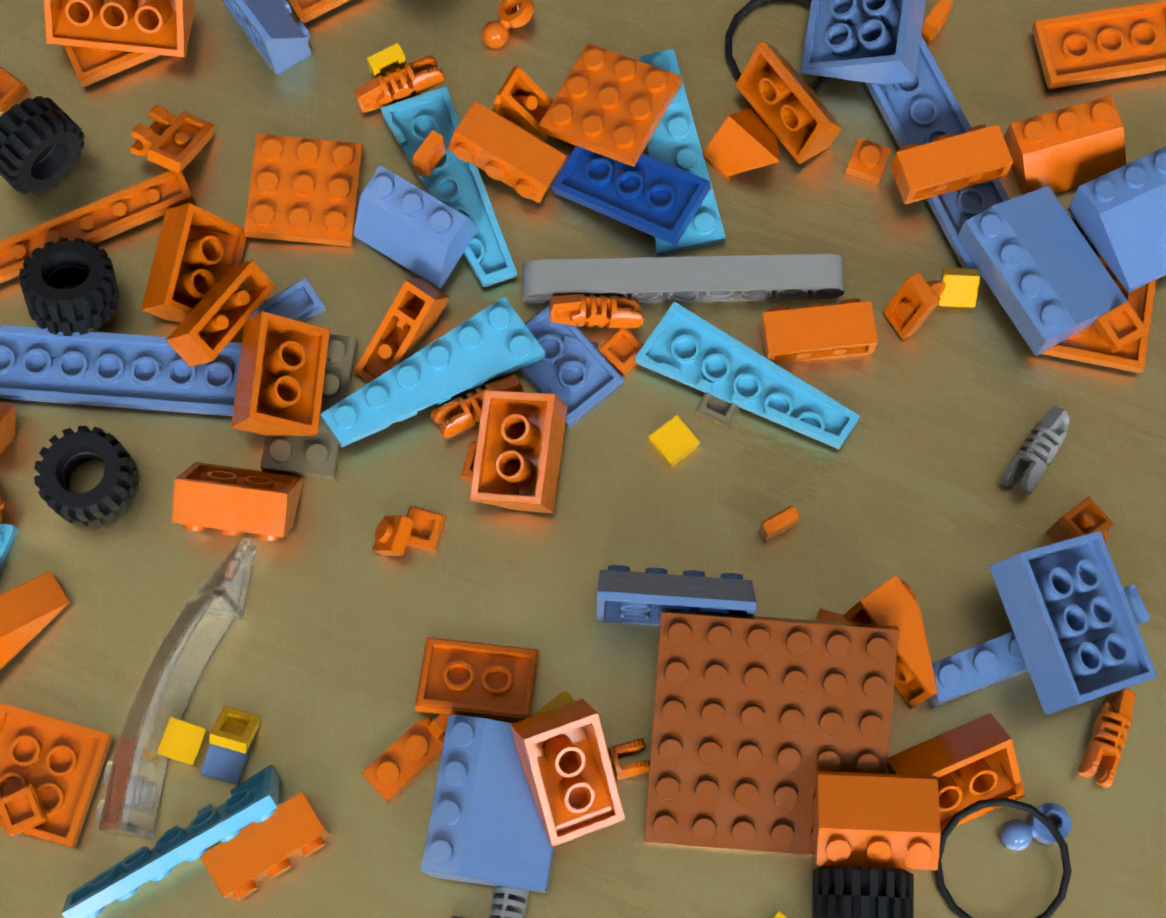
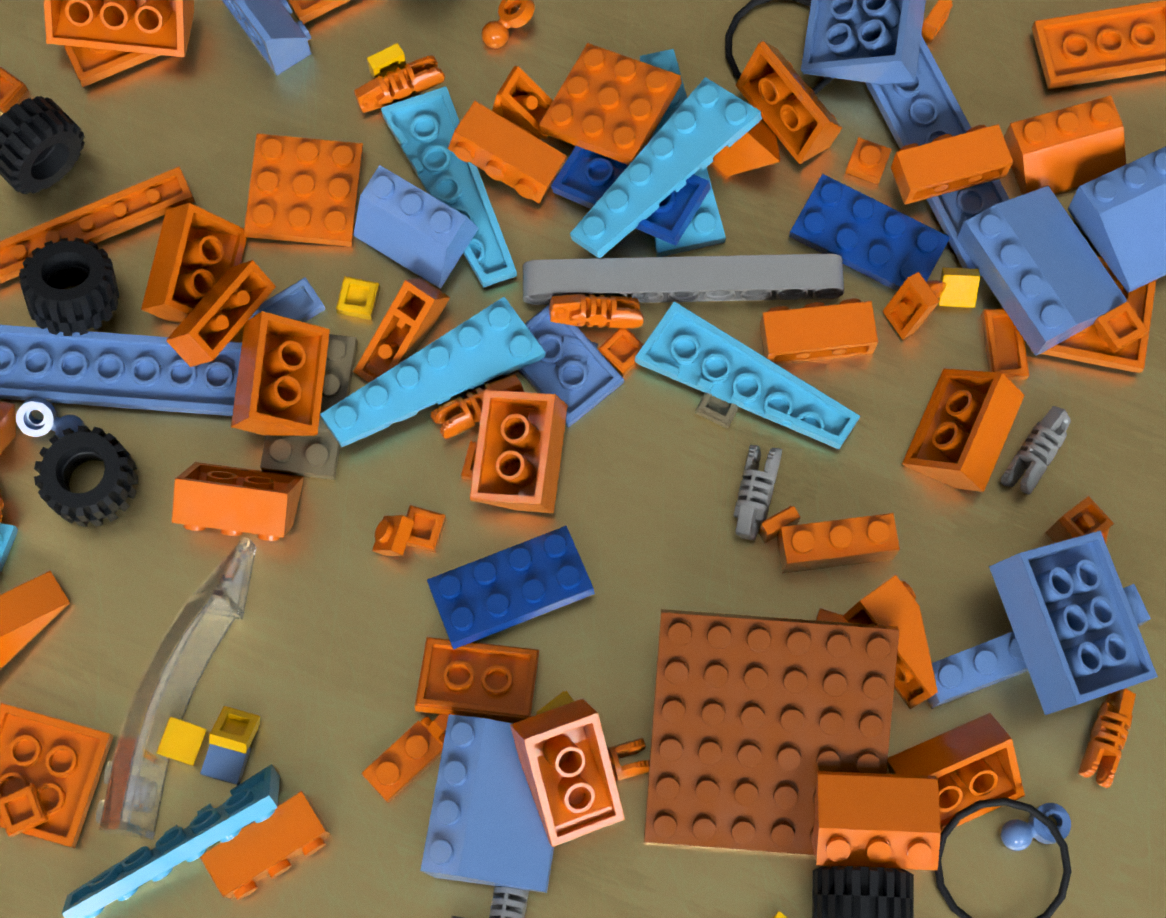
orange plate [130,104,215,174] -> none
orange tile [412,130,446,178] -> none
medium blue slope [596,565,756,626] -> none
yellow tile [648,415,700,468] -> none
none -> medium blue plate [16,397,85,439]
none -> yellow tile [336,276,381,320]
none -> blue plate [427,525,595,650]
none -> medium azure wing [570,77,762,259]
none -> light grey hinge [734,445,782,541]
none -> orange brick [777,513,900,574]
none -> blue plate [789,174,950,291]
none -> orange slope [902,368,1025,492]
none -> orange tile [981,308,1029,381]

